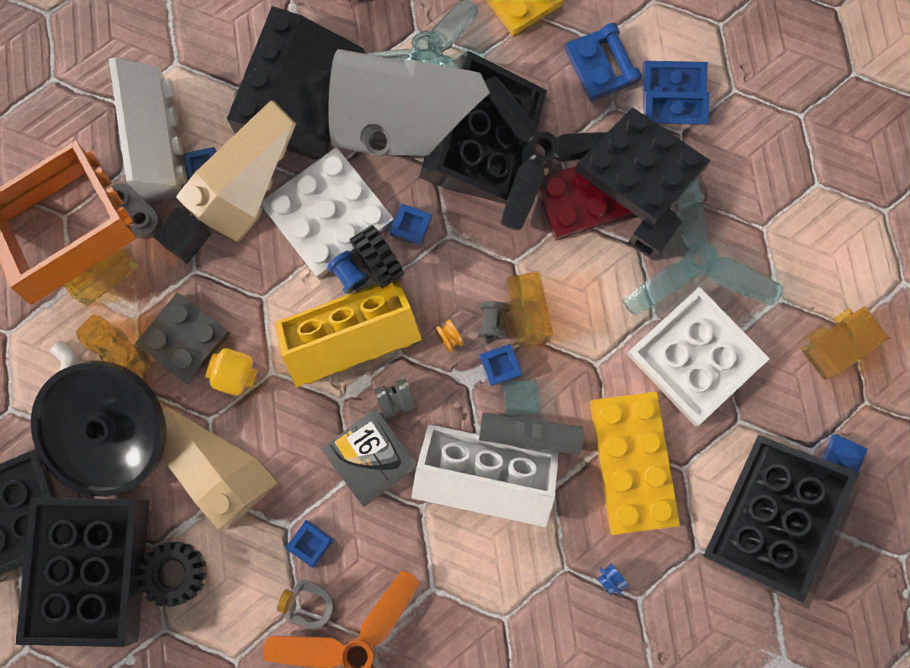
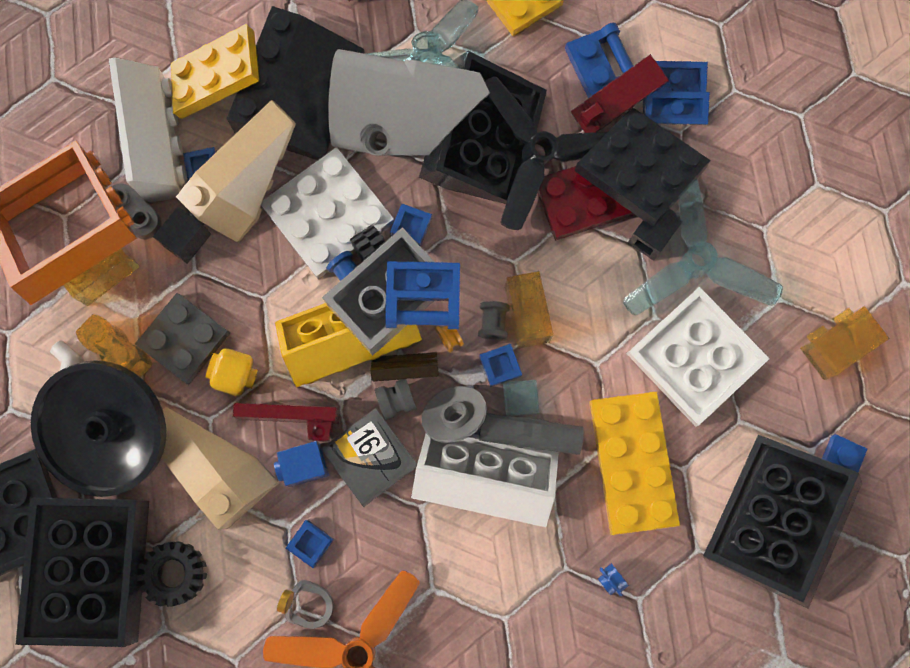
none -> yellow plate [171,24,259,119]
none -> dark red hinge [232,403,340,442]
none -> blue brick [274,441,330,487]
none -> light grey brick [322,227,434,356]
none -> dark brown tile [370,352,439,382]
none -> blue plate [386,261,460,329]
none -> light grey dish [422,386,487,443]
none -> dark red hinge [570,54,669,133]

